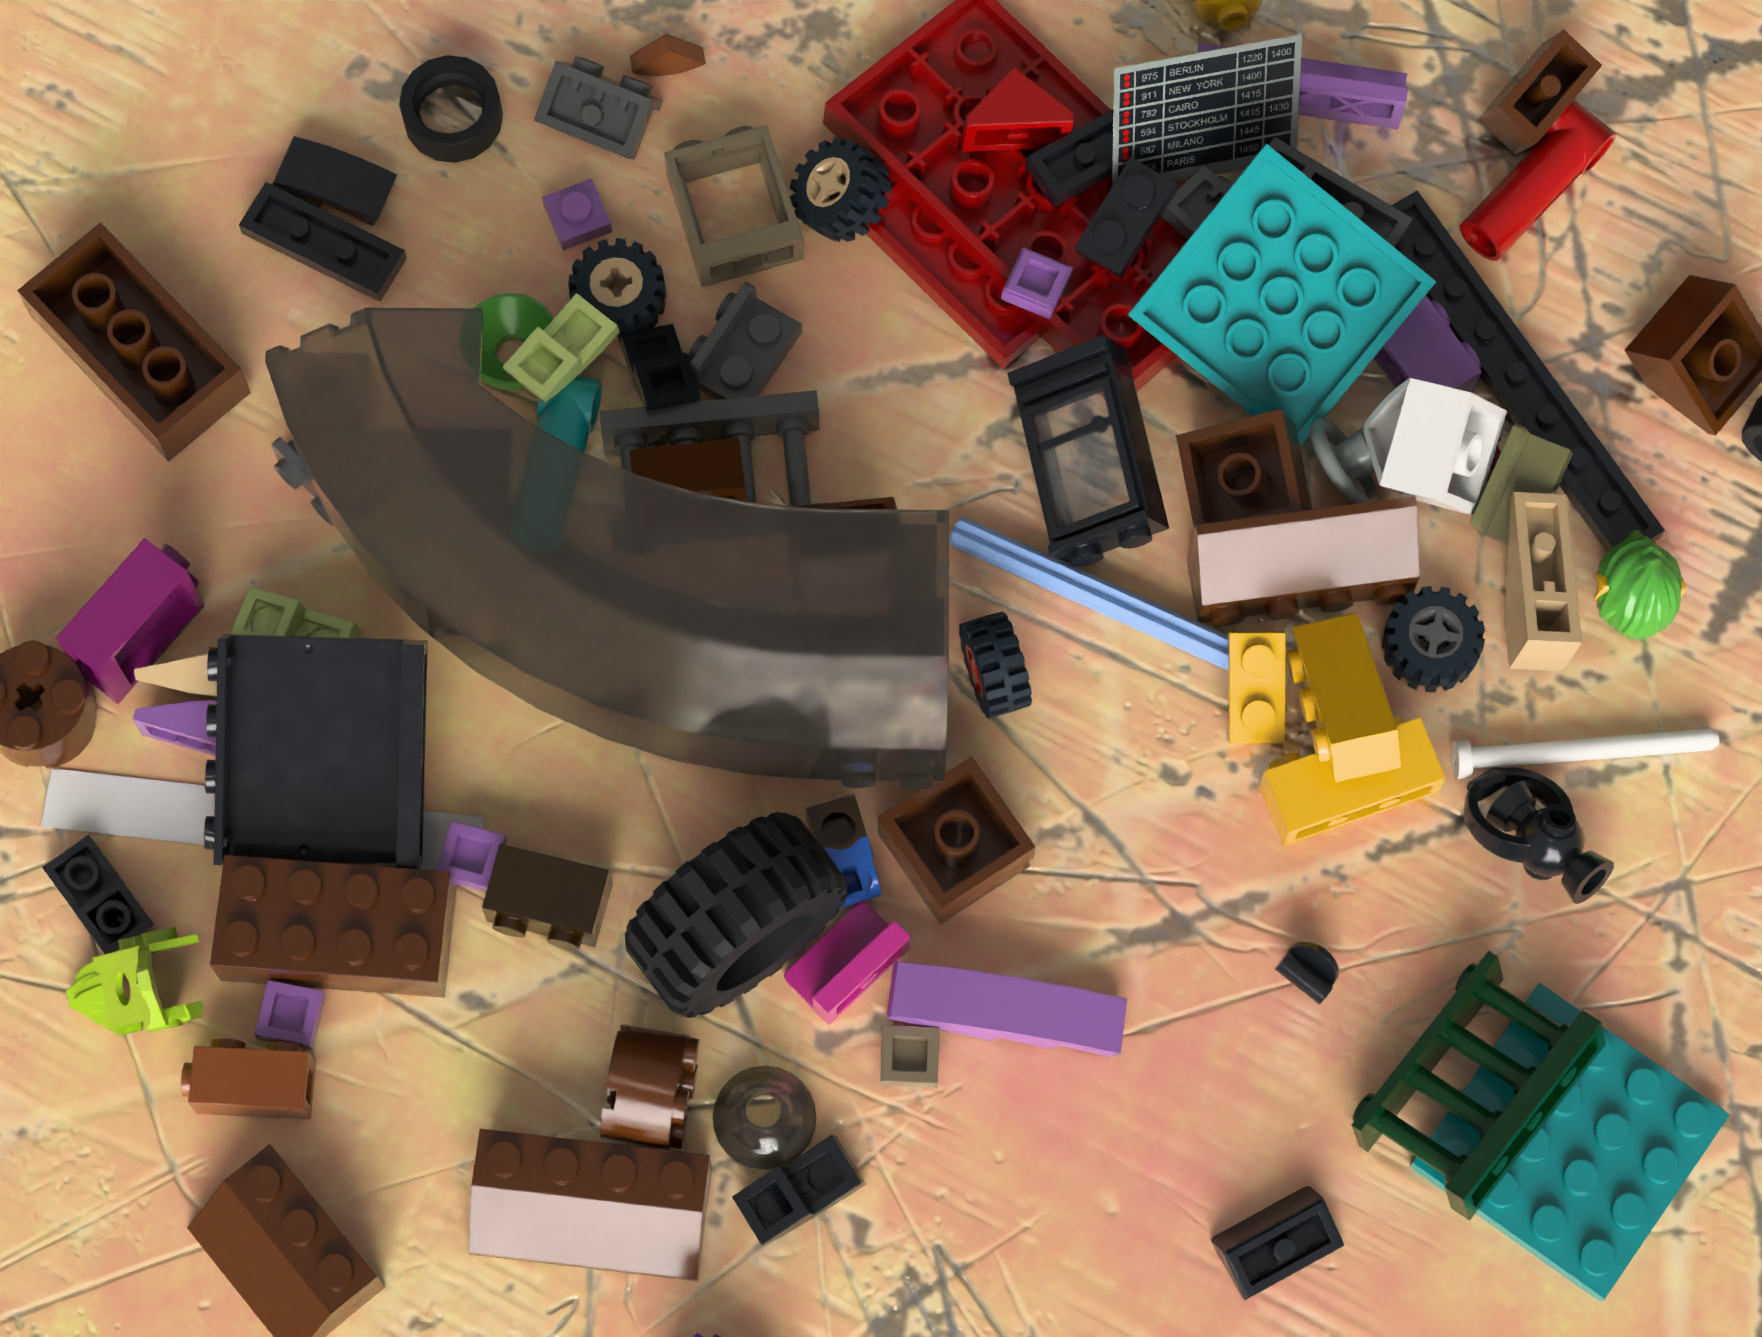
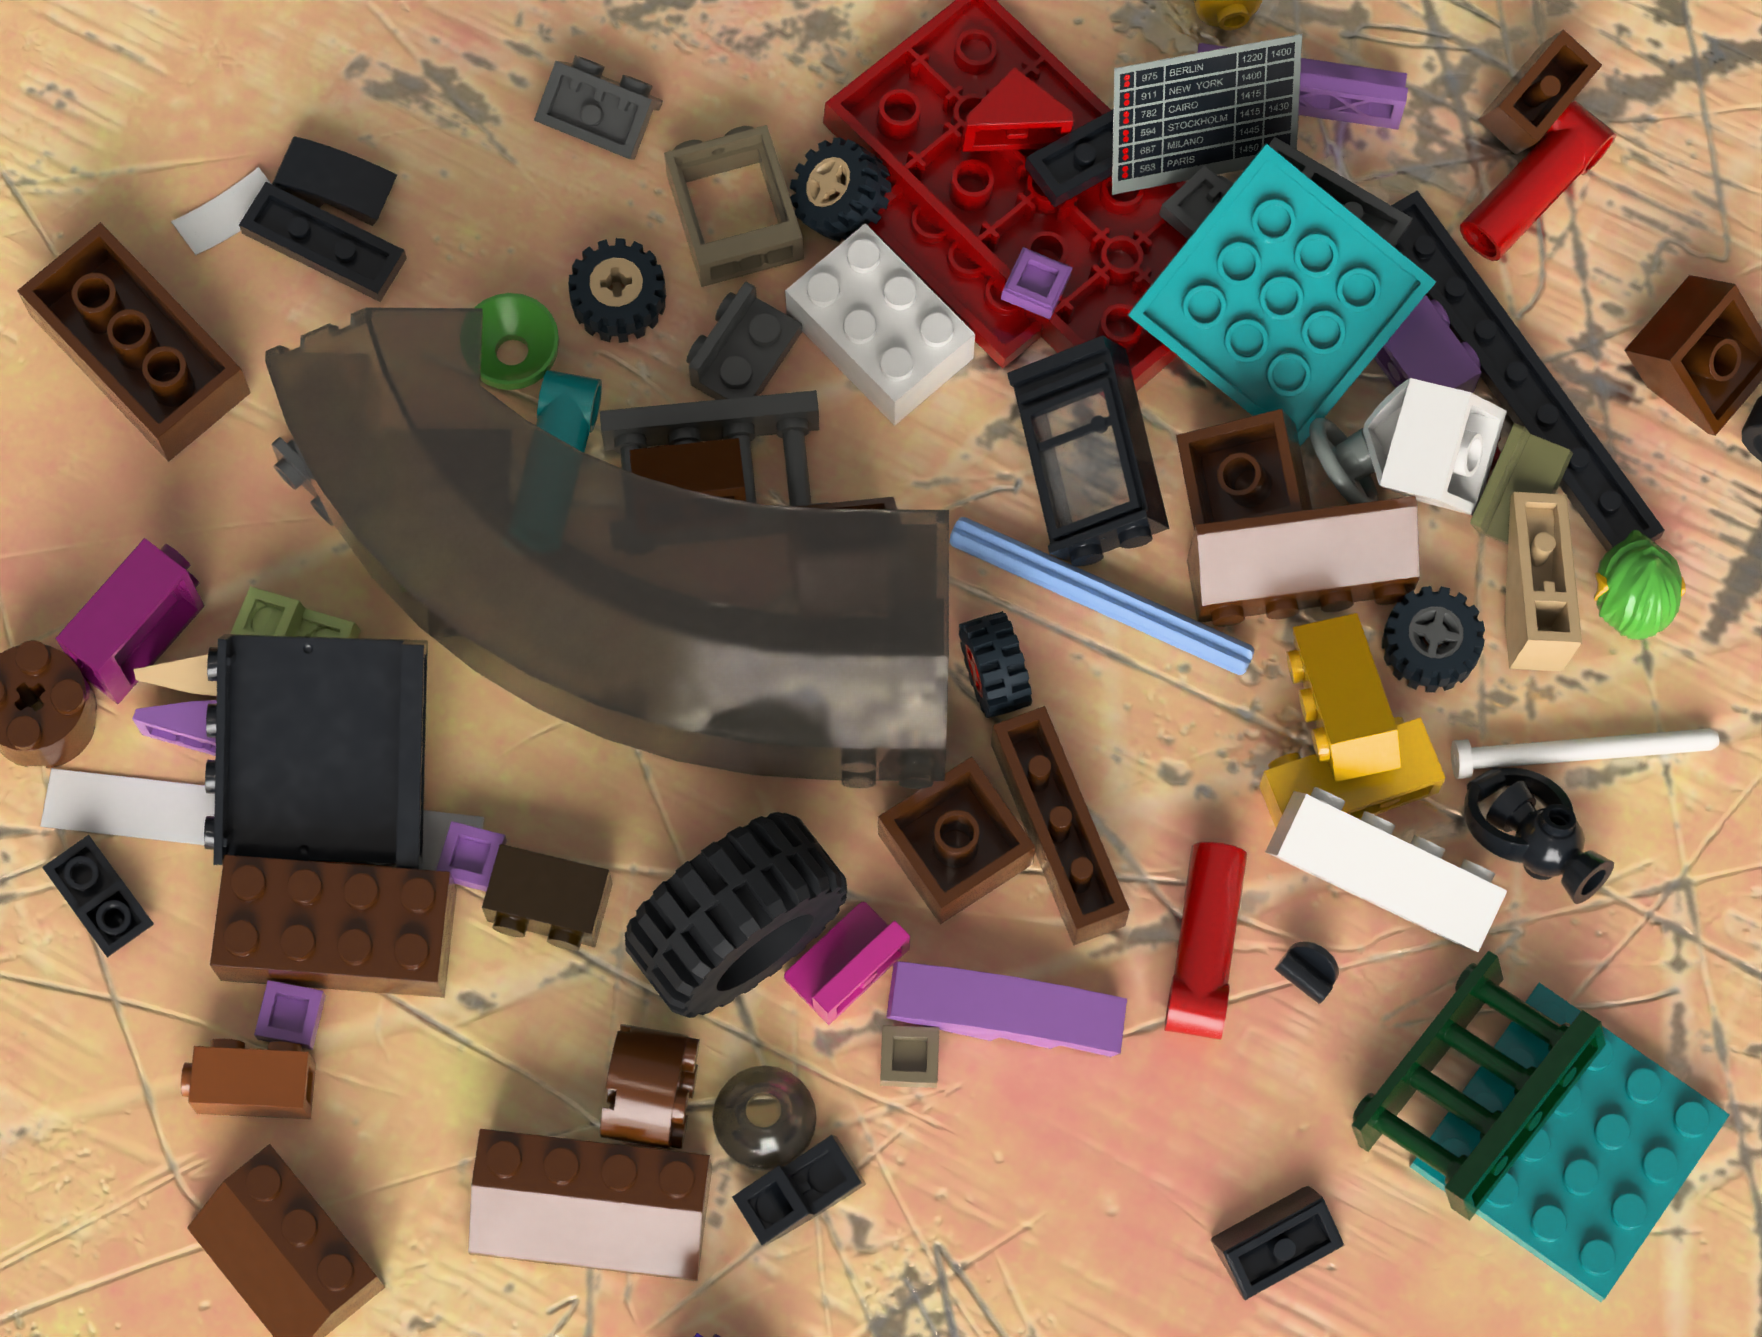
lime piece [66,927,203,1036] -> none
black tyre [399,55,503,163] -> none
yellowish green slope [503,293,620,403] -> none
medium lavender plate [542,178,612,250] -> none
black slope [621,324,700,411] -> none
dark orange tile [630,34,706,76] -> none
leg [805,794,881,908] -> none
black plate [1074,157,1179,279] -> none
yellow plate [1228,631,1285,744] -> none
none -> white sticker [171,167,271,255]
none -> white brick [785,223,975,426]
none -> reddish brown brick [991,706,1130,946]
none -> red piece [1164,842,1247,1040]
none -> white brick [1265,787,1507,952]

